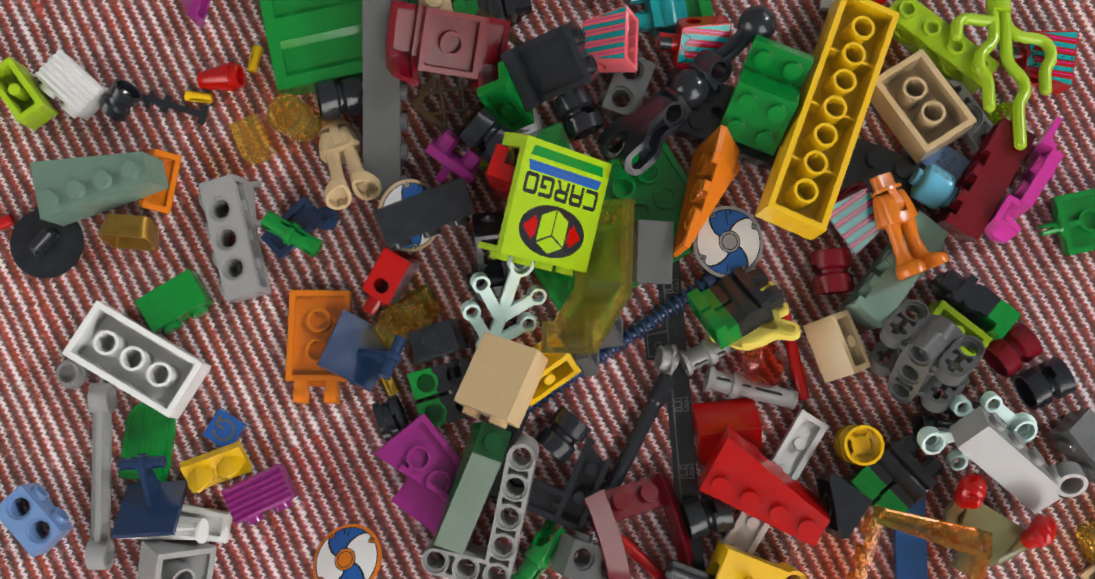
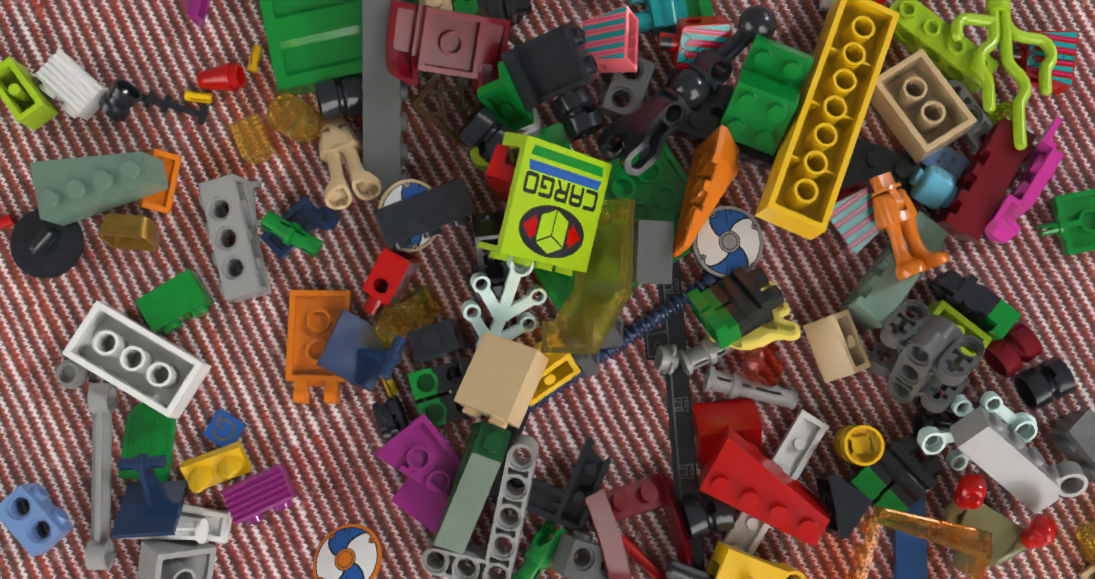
magenta hips [425,129,482,184] -> none
black wheel [534,405,592,464] -> none
black piece [600,373,676,491] -> none
red piece [781,310,810,401] -> none
dark red wheel [810,248,855,295] -> none

